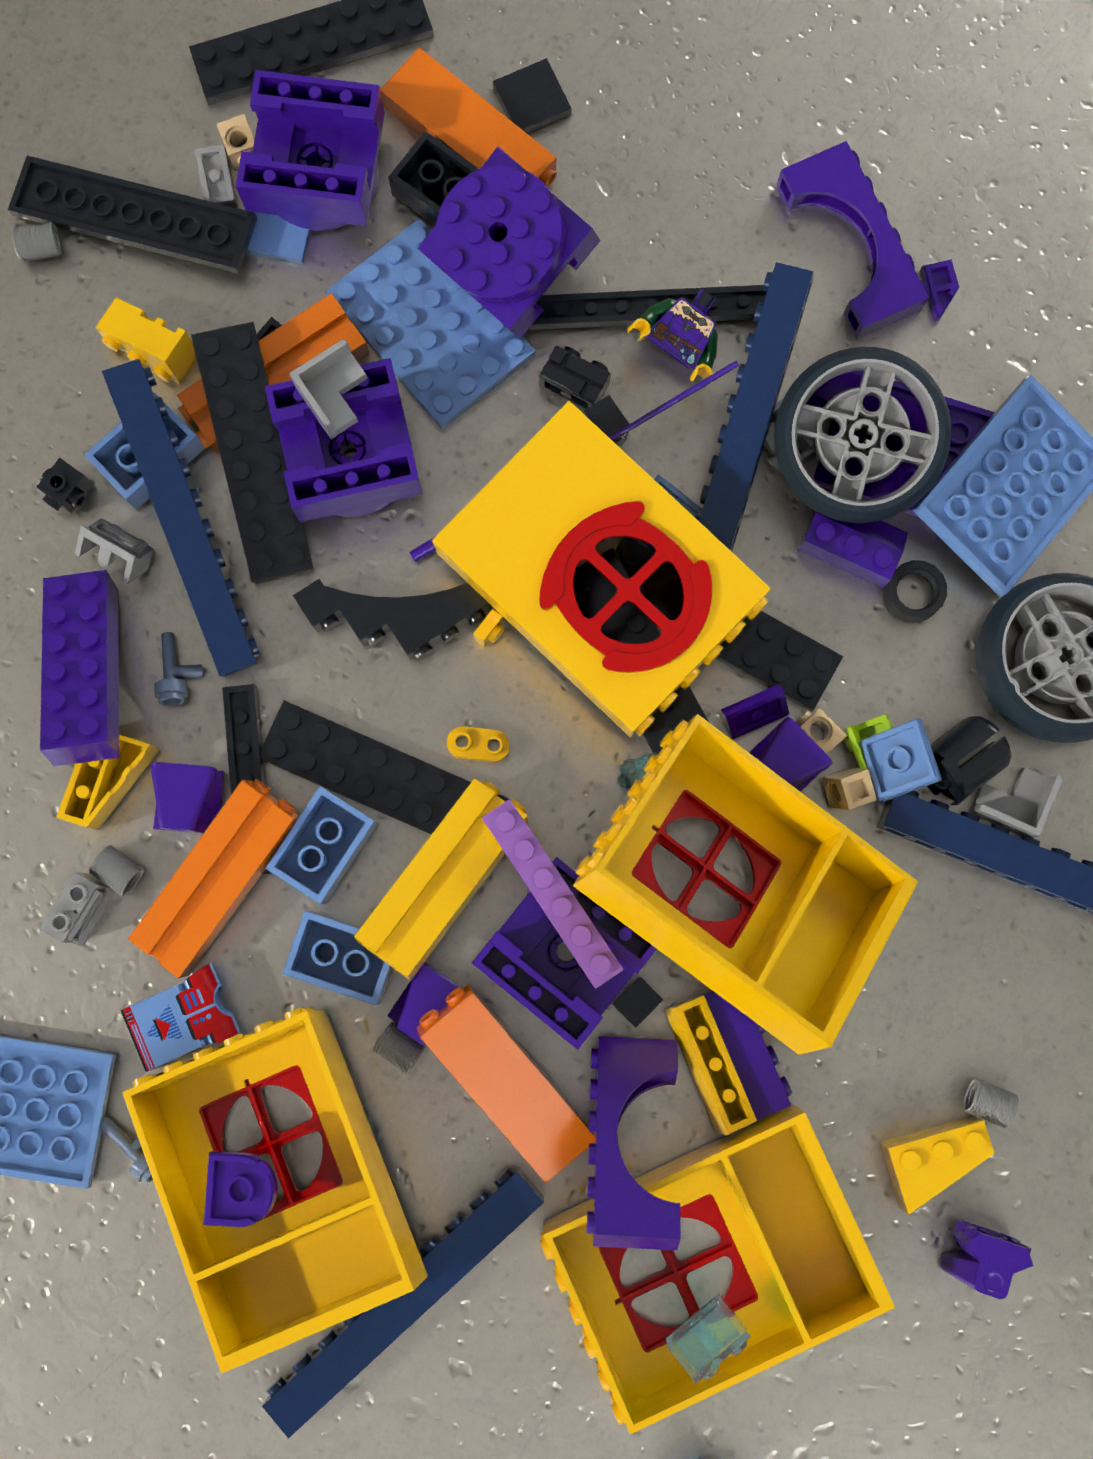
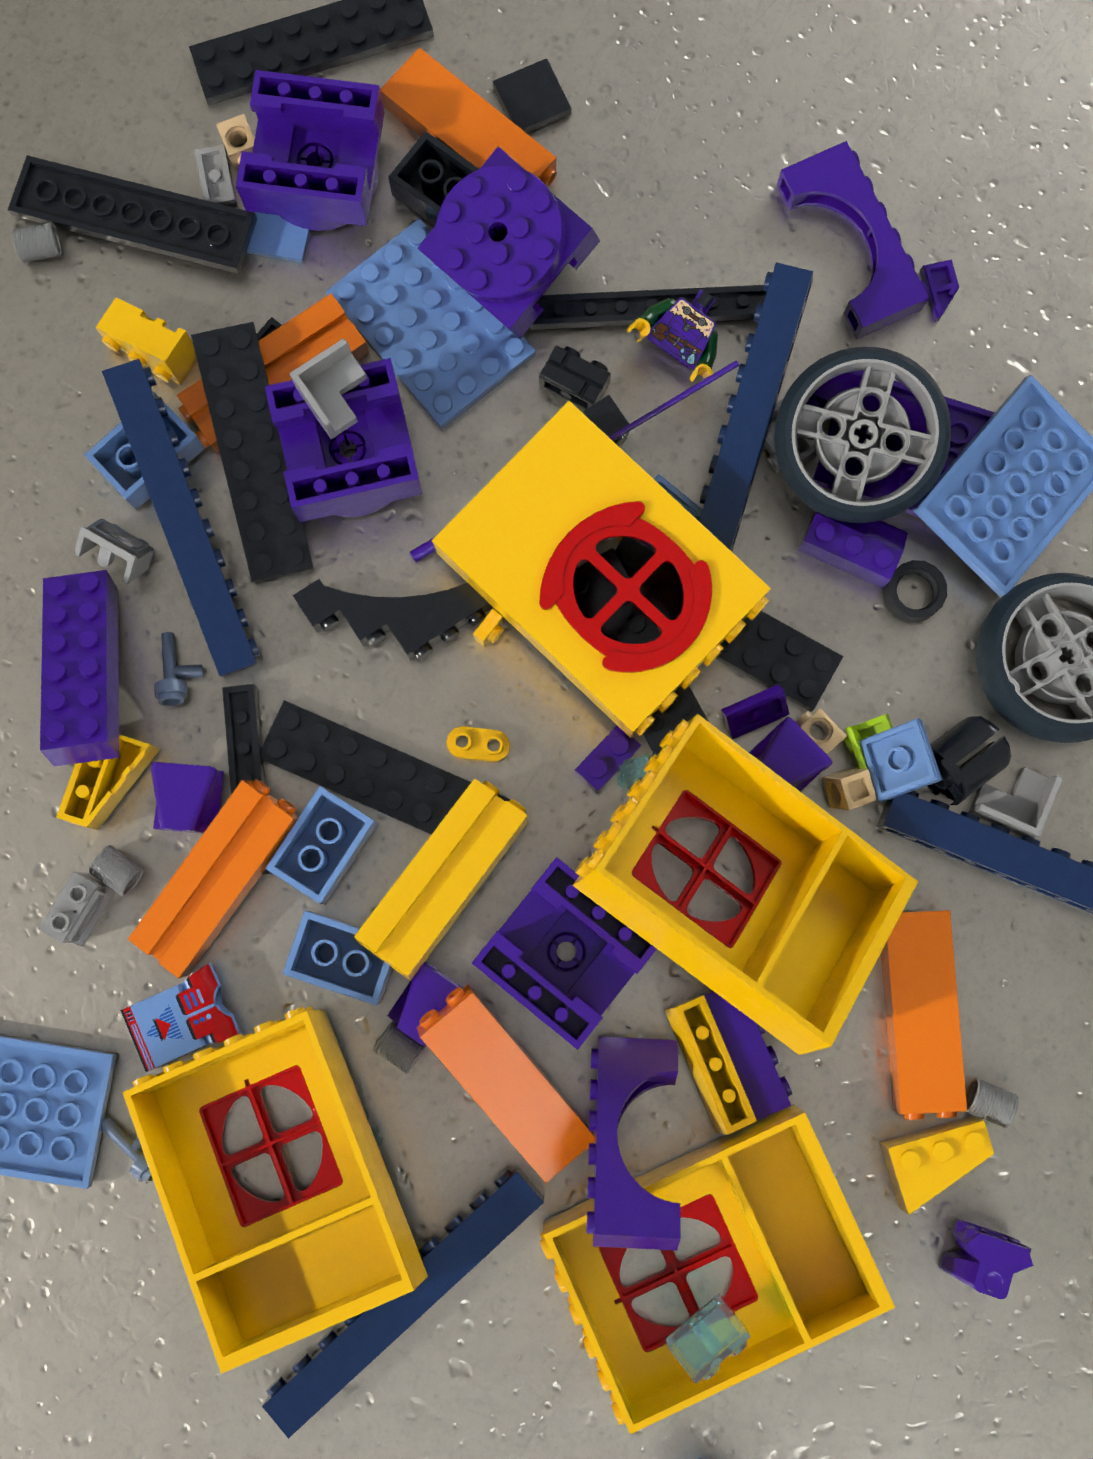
black brick [37,457,94,513] -> none
dark purple tile [204,1151,278,1227] -> none
medium lavender plate [482,799,624,989] -> none
black panel [612,977,663,1028] -> none
none -> dark purple plate [575,726,641,792]
none -> orange brick [881,910,967,1120]

